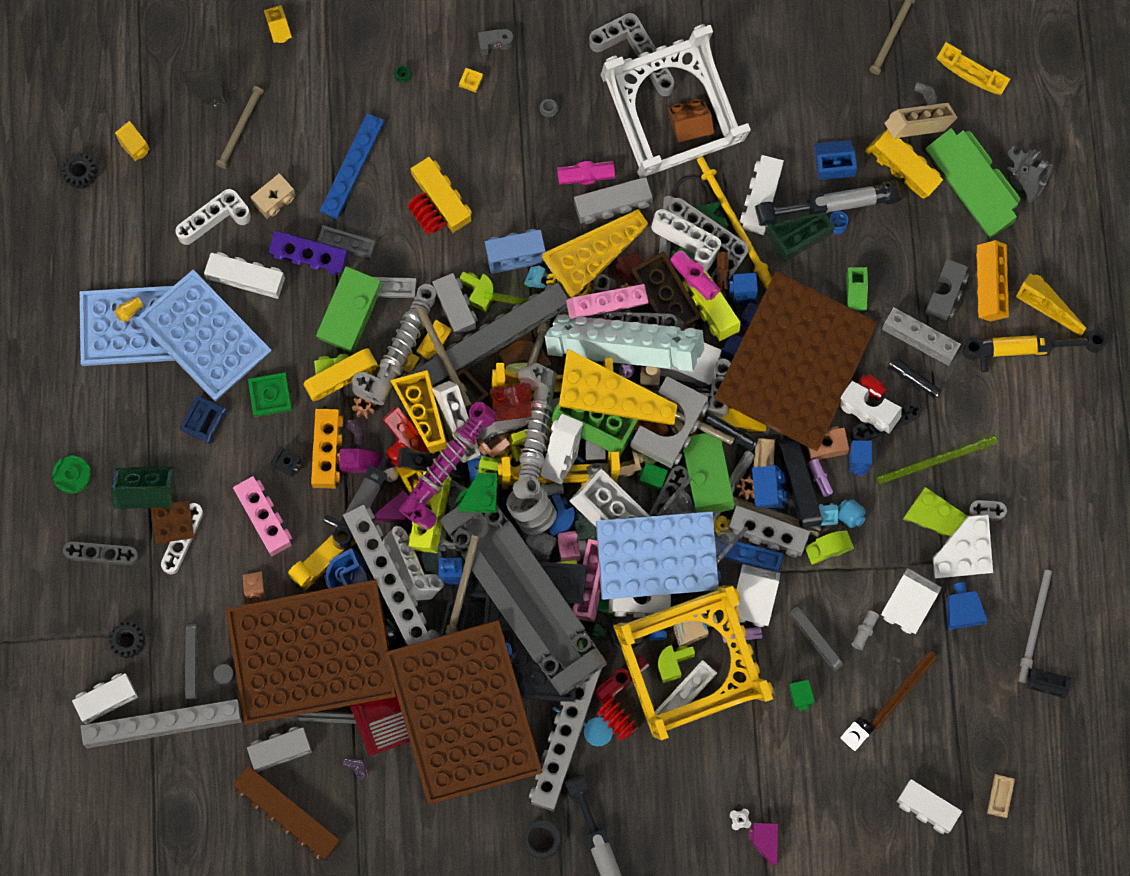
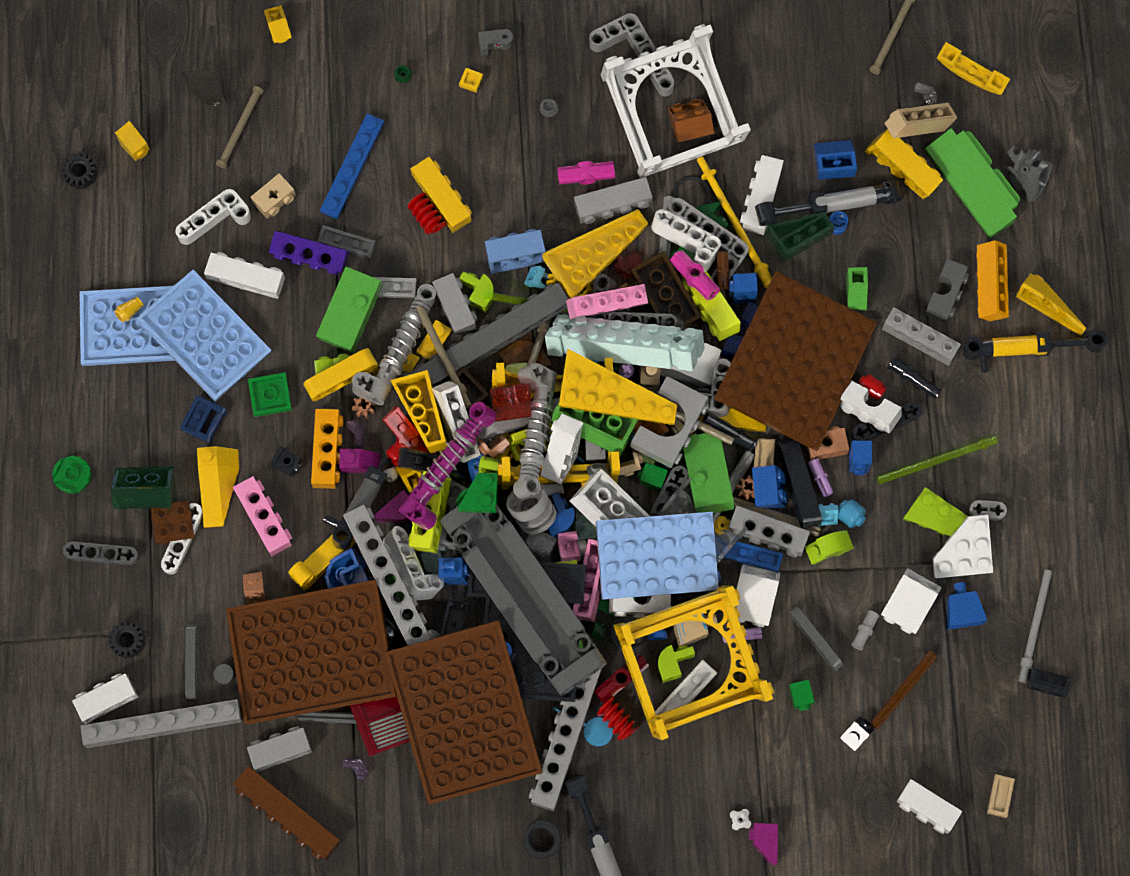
dark tan bar [445,535,480,634] -> none
none -> yellow wedge [197,446,240,528]

